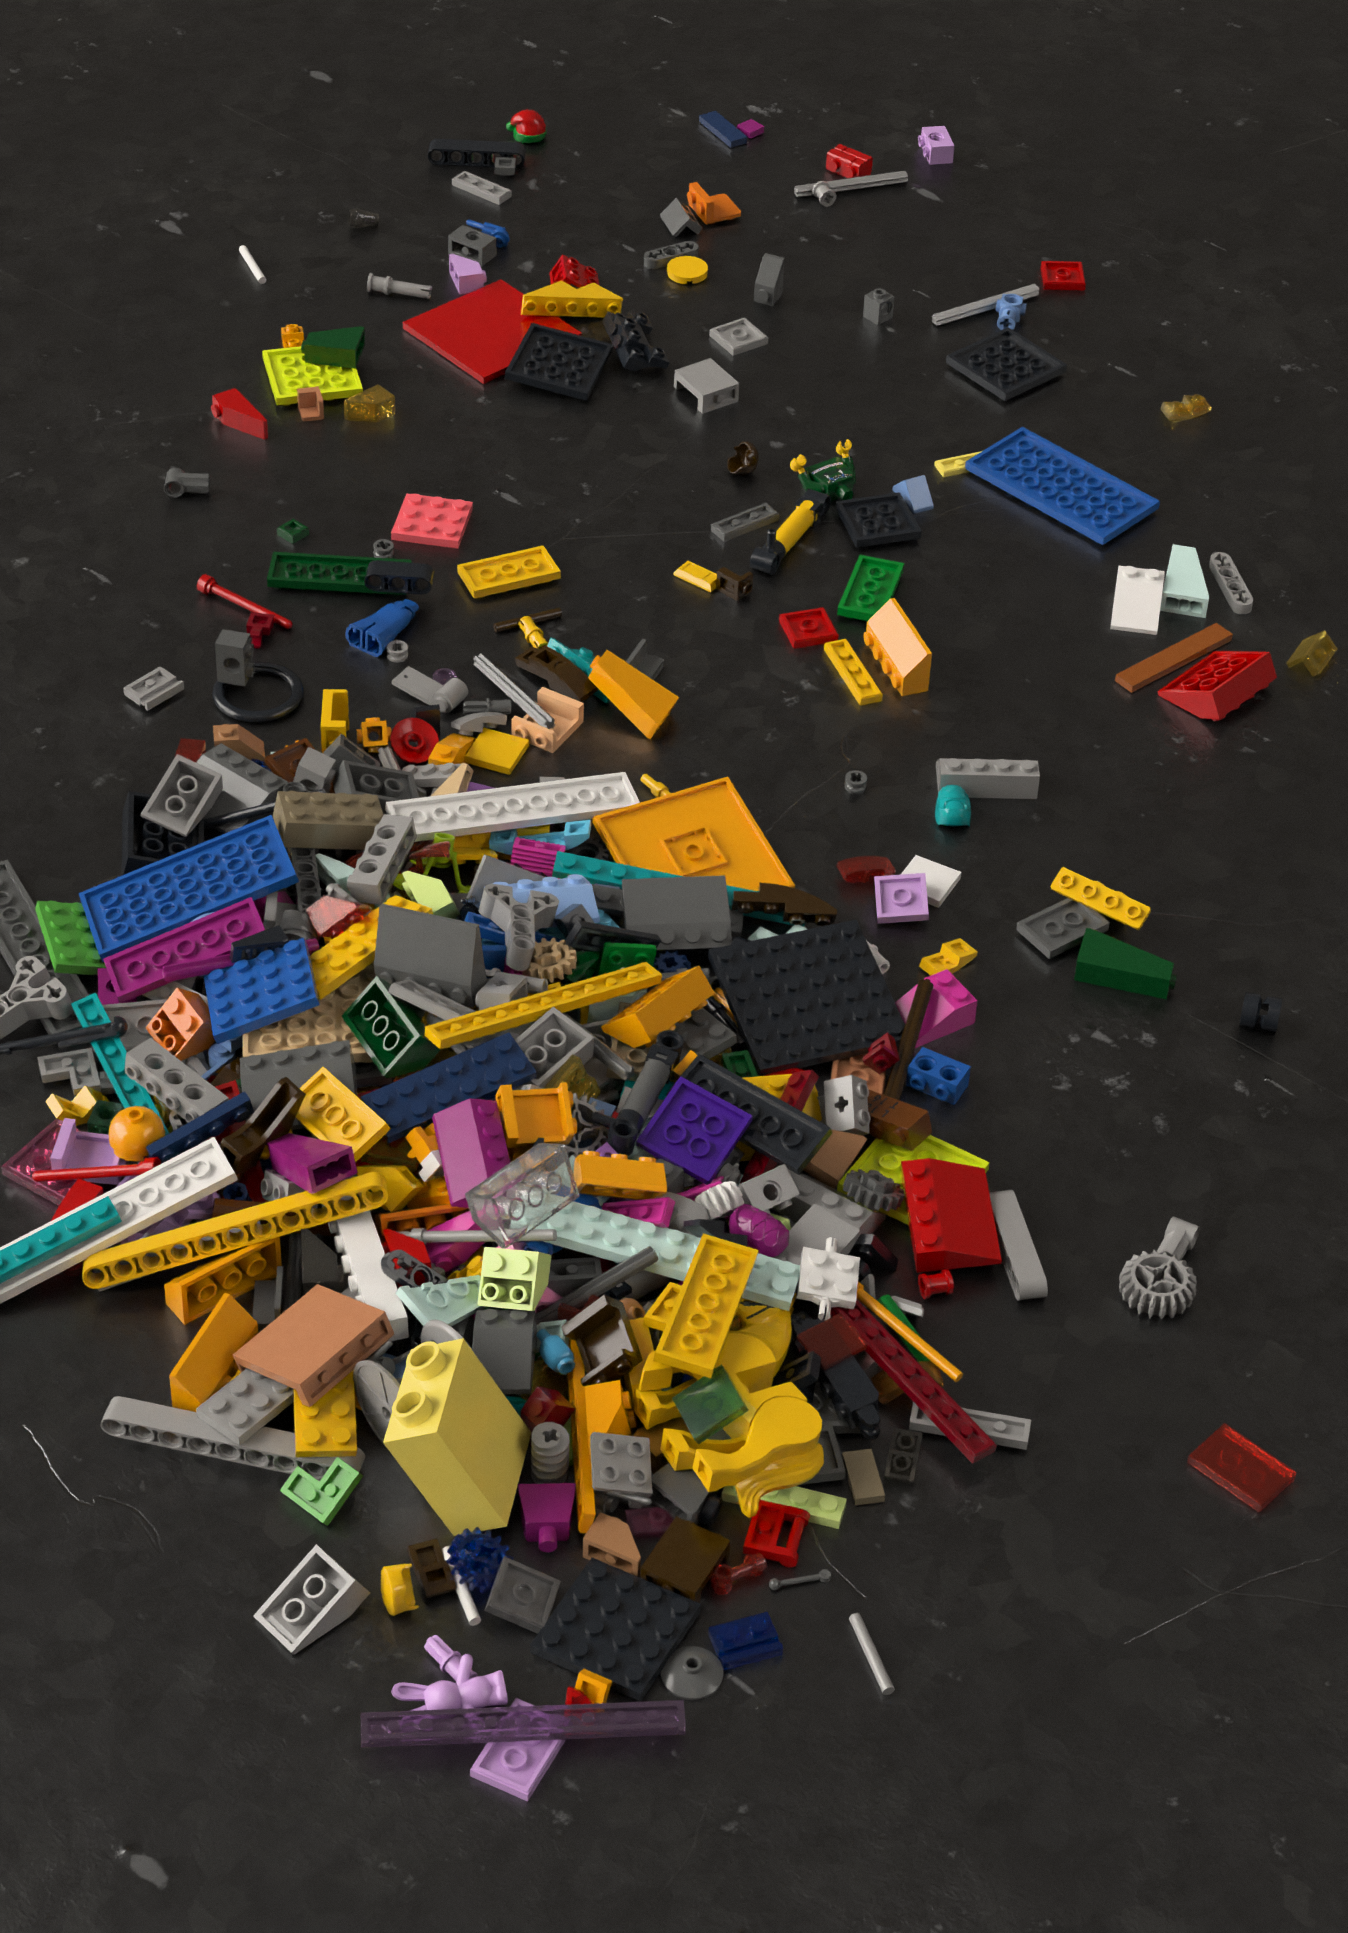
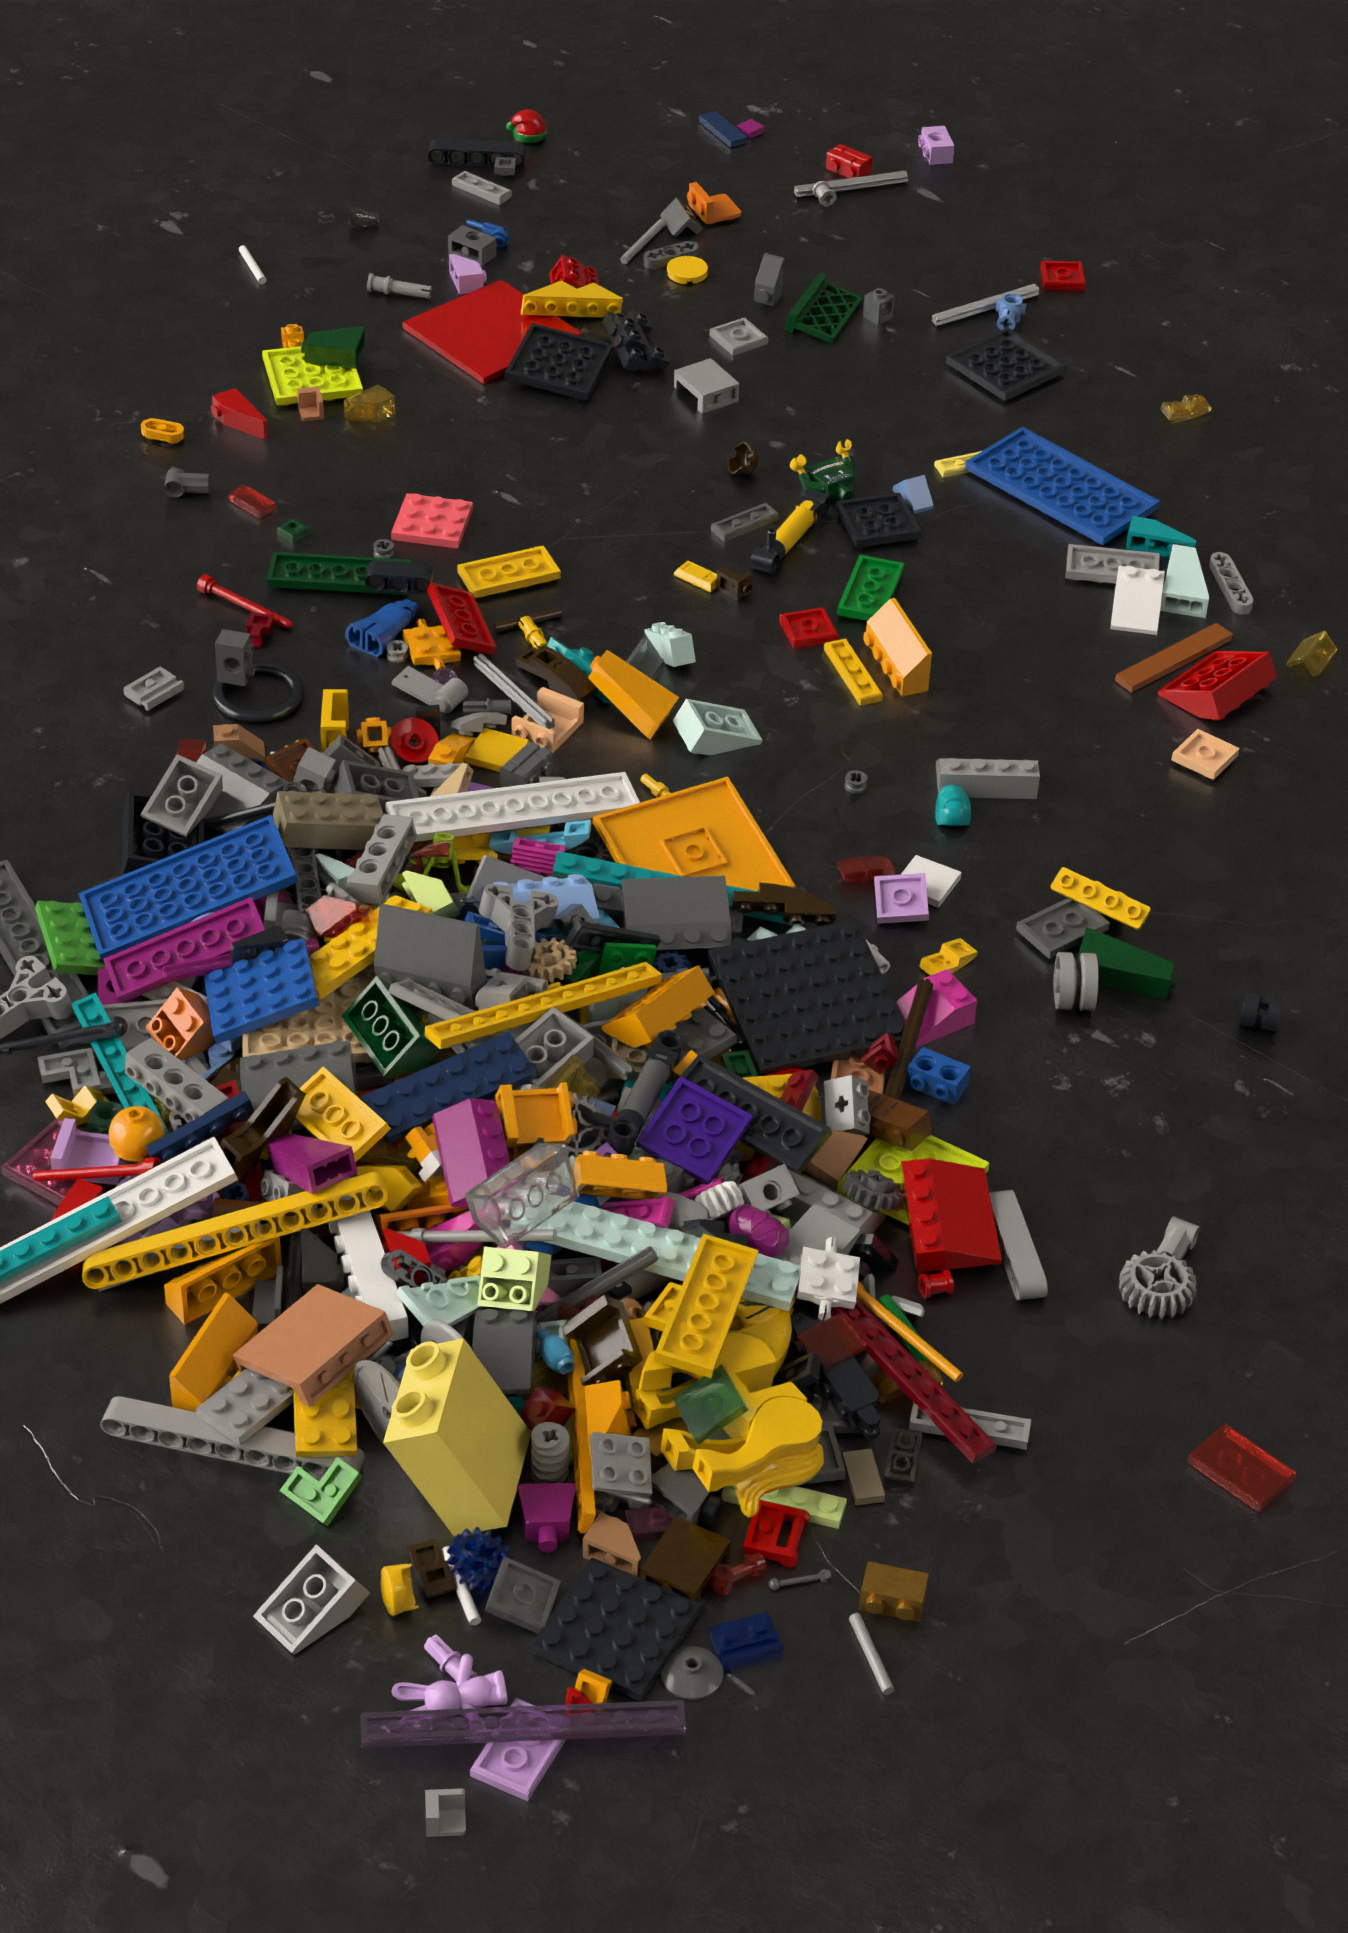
none -> light orange plate [141,418,184,444]
none -> clear red tile [228,484,276,518]
none -> light orange plate [402,618,461,675]
none -> light grey panel [425,1788,466,1837]
none -> red plate [427,583,497,655]
none -> dark grey brick [500,742,554,787]
none -> light grey bar [620,219,666,264]
none -> light aqua slope [644,622,696,667]
none -> light aqua slope [673,699,763,755]
none -> dark green fence [785,272,863,344]
none -> pearl gold brick [859,1561,929,1622]
none -> light grey wheel [1053,952,1098,1011]
none -> light grey plate [1065,544,1160,584]
none -> teal slope [1126,516,1197,557]
none -> light nougat plate [1172,729,1240,780]

